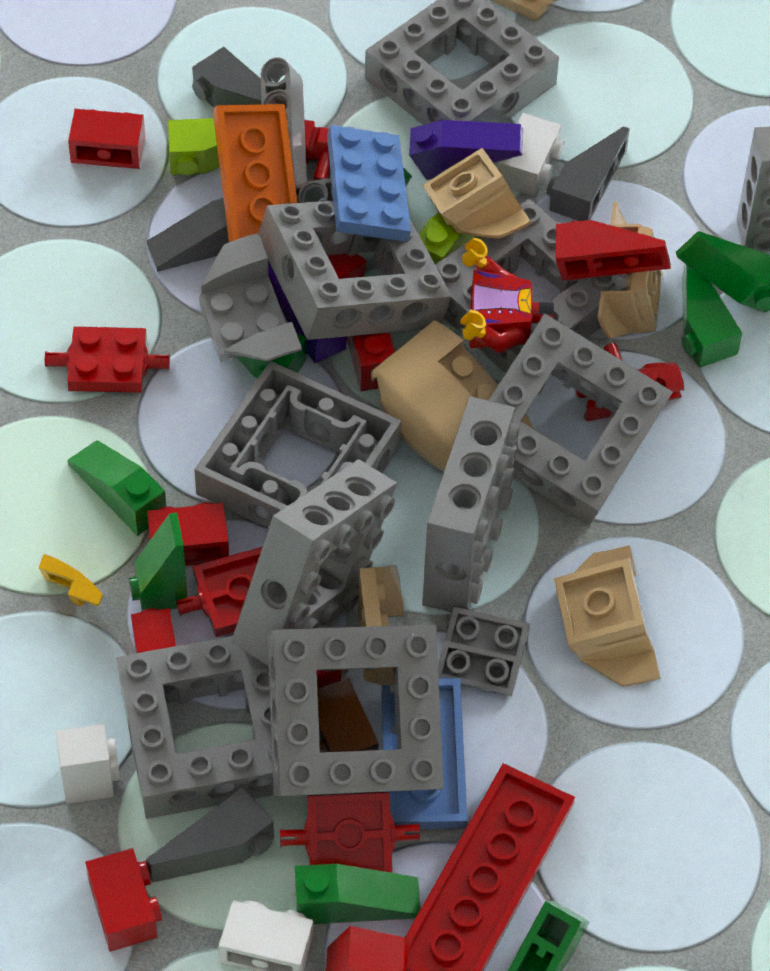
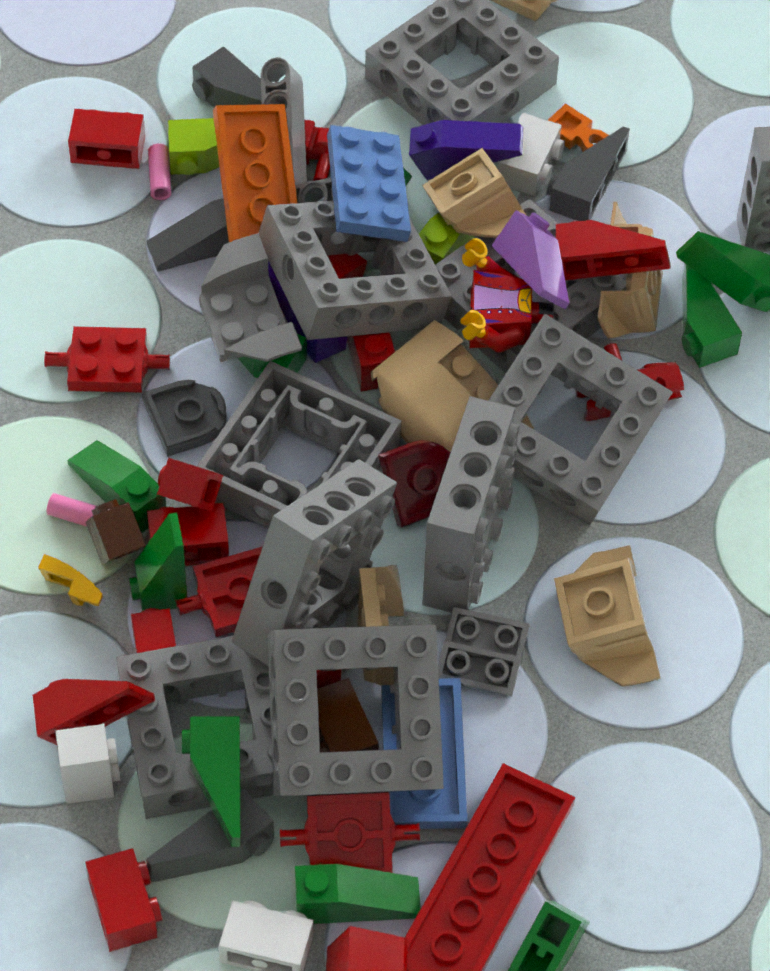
none -> red slope [33,679,155,745]
none -> bright pink axle [46,493,96,527]
none -> reddish brown brick [85,499,146,564]
none -> dark grey tile [142,380,227,457]
none -> bright pink axle [148,144,171,200]
none -> red brick [157,458,223,512]
none -> green slope [182,716,240,847]
none -> dark red tile [378,440,451,527]
none -> medium lavender slope [492,210,570,309]
none -> orange plate [548,103,609,152]

